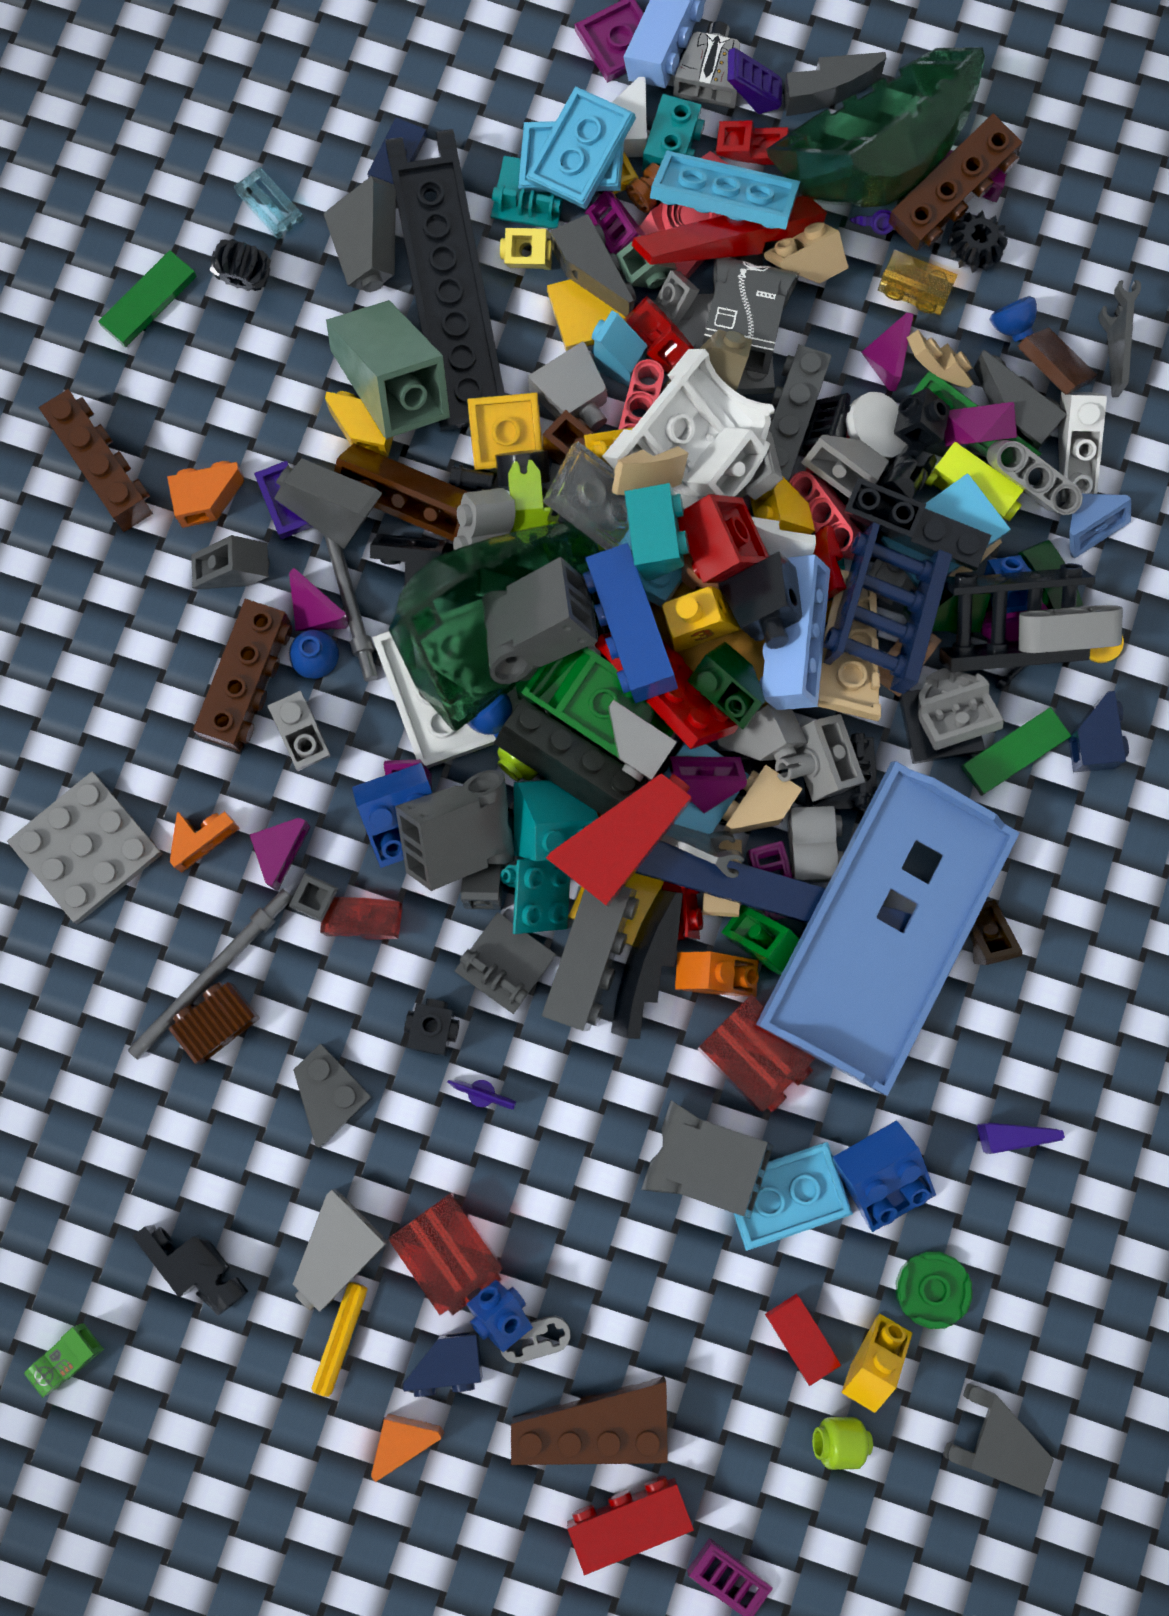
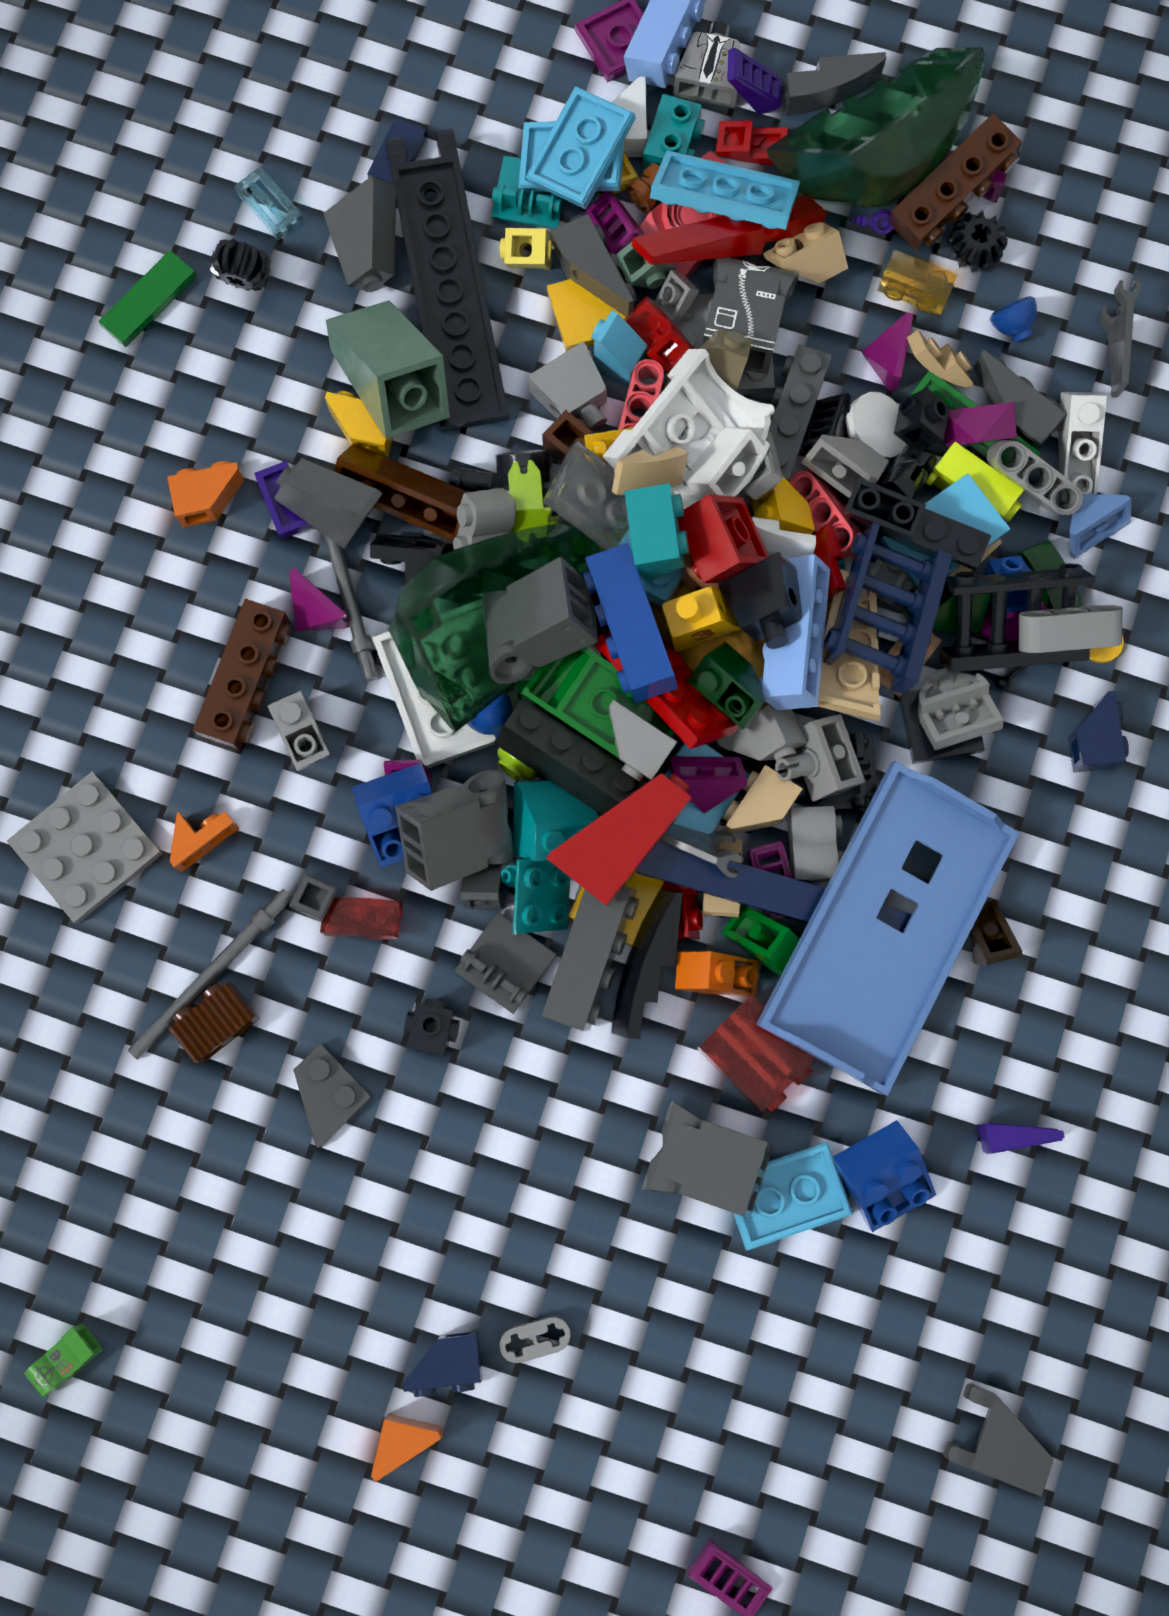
reddish brown brick [38,389,153,532] -> none
black plate [133,1225,248,1316] -> none
dark grey slope [191,535,270,589] -> none
magenta slope [250,818,310,891] -> none
blue brick [289,630,339,679] -> none
light grey slope [293,1189,389,1312] -> none
yellow axle [311,1282,368,1397] -> none
clear red brick [388,1192,504,1316] -> none
dark purple piece [447,1080,516,1109] -> none
blue brick [466,1280,533,1352] -> none
yellow tile [467,393,543,470] -> none
reddish brown wedge [511,1376,668,1465] -> none
red brick [567,1476,694,1576] -> none
red slope [765,1293,841,1386] -> none
lime head [812,1417,873,1470] -> none
yellow slope [841,1313,913,1413] -> none
green tile [895,1251,973,1329] -> none
green tile [961,707,1071,796] -> none
reddish brown tile [1018,327,1097,395] -> none

